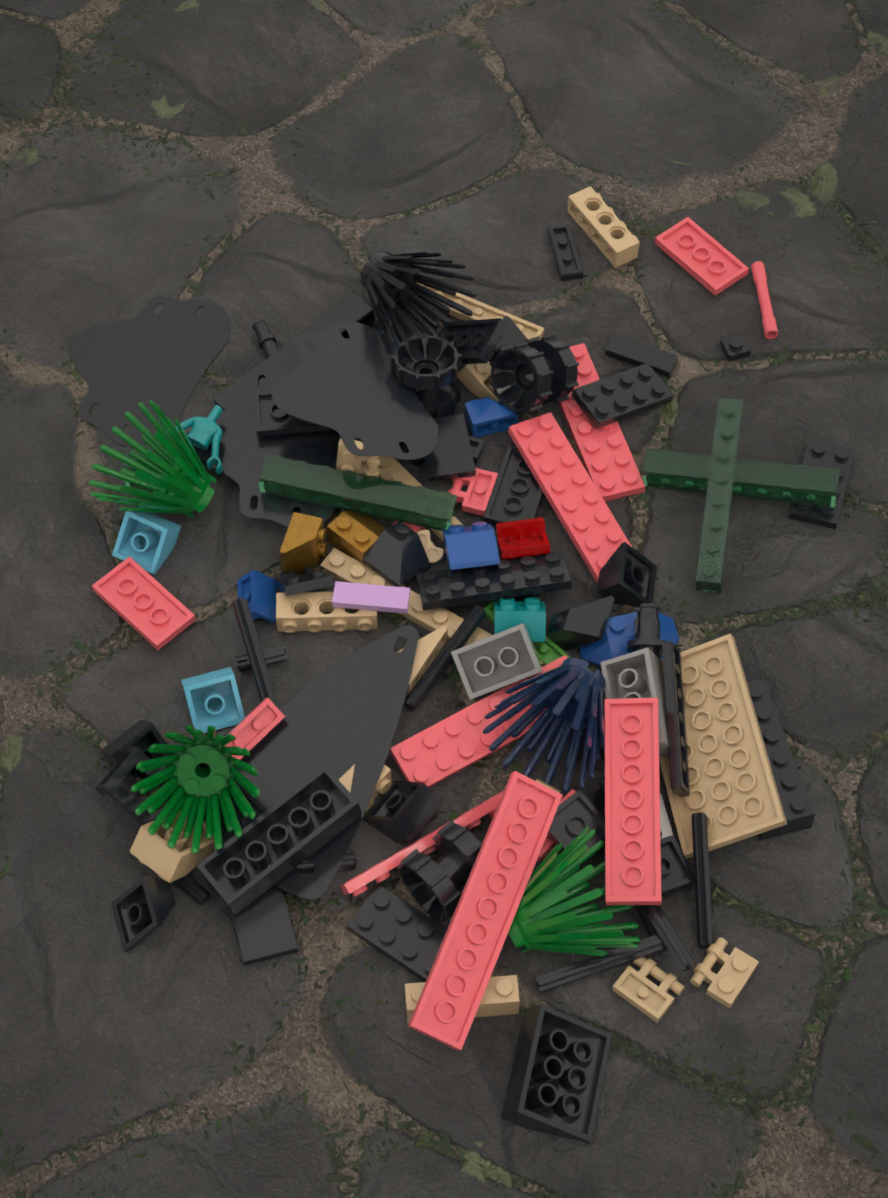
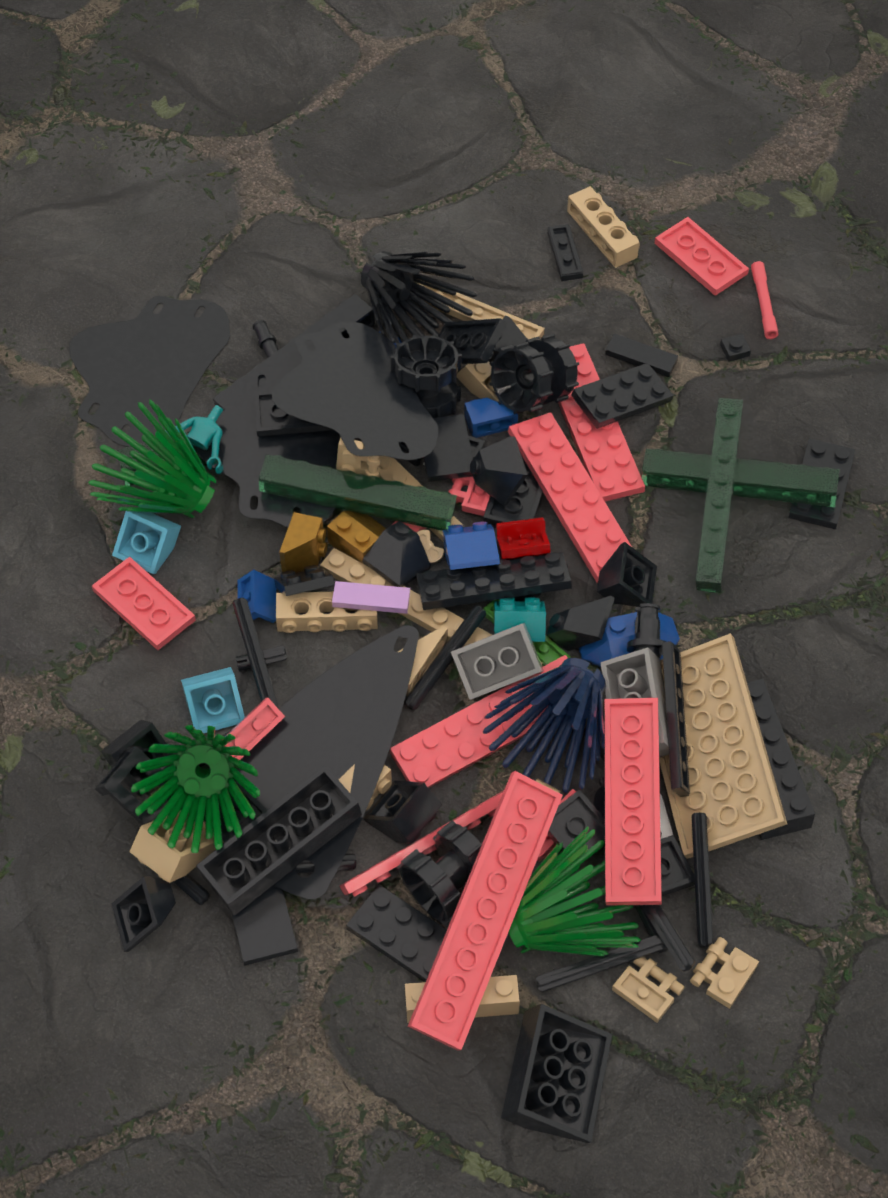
none -> black slope [470,436,528,505]

